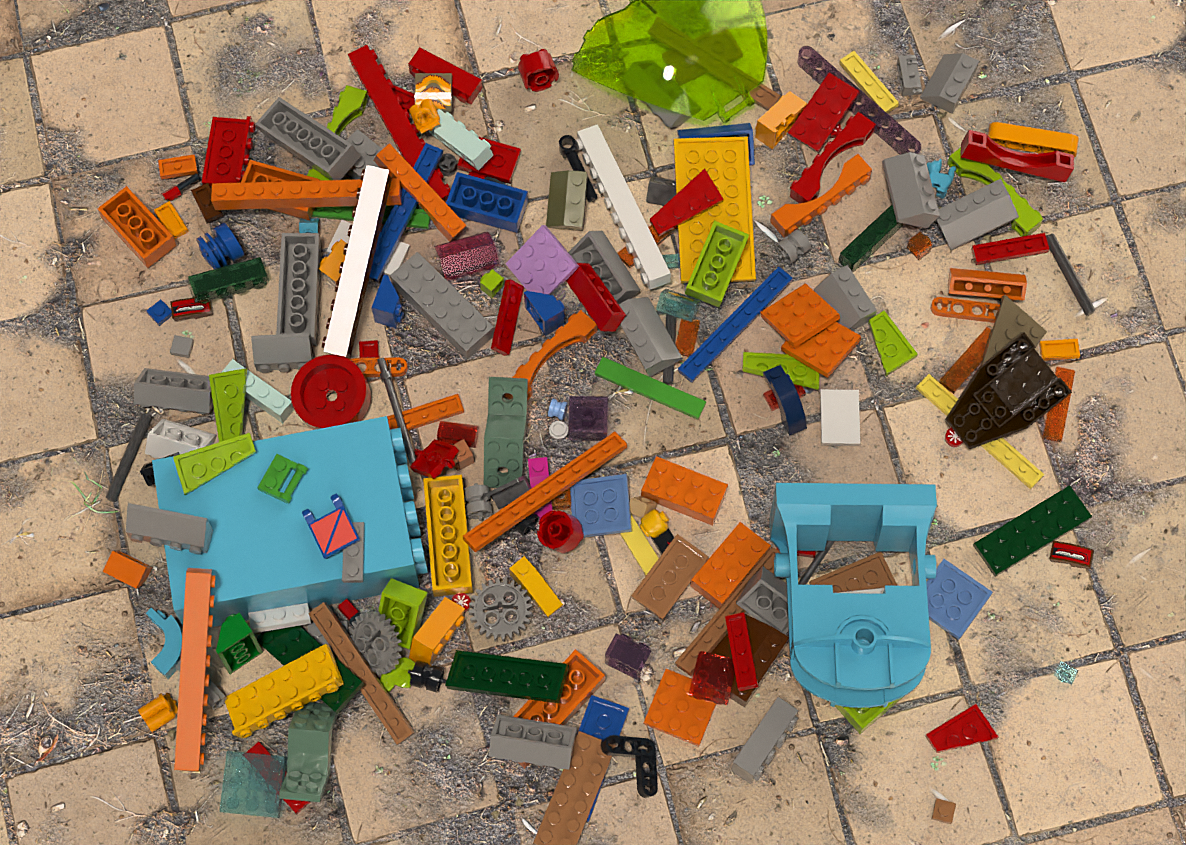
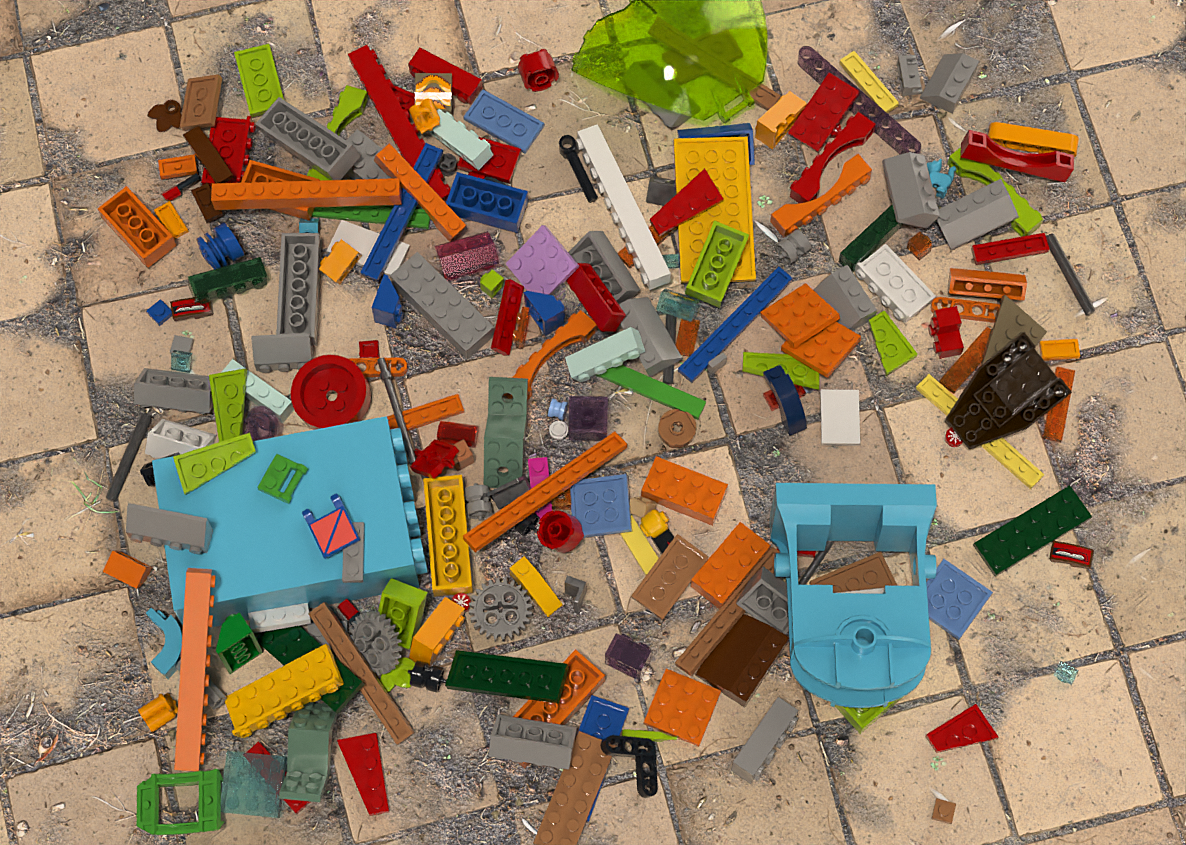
brick [322,165,393,358] -> none
olive slope [546,170,588,231] -> none
clear red bracket [689,651,735,705] -> none
red plate [725,612,759,691] -> none
none -> bright green wedge [137,769,225,835]
none -> reddish brown plate [147,100,182,132]
none -> clear light blue plate [171,350,192,373]
none -> medium nougat plate [180,74,222,130]
none -> reddish brown slope [183,126,234,184]
none -> lime plate [234,44,284,117]
none -> piece [243,405,280,441]
none -> red wing [337,733,389,816]
none -> medium blue tile [463,90,545,154]
none -> clear orange plate [512,307,530,349]
none -> light aqua brick [565,327,645,382]
none -> flat silver panel [565,575,586,614]
none -> lime piece [622,729,677,742]
none -> medium nougat plate [658,409,696,448]
none -> light grey tile [707,353,727,375]
none -> white bracket [854,244,936,323]
none -> red brick [928,306,964,359]

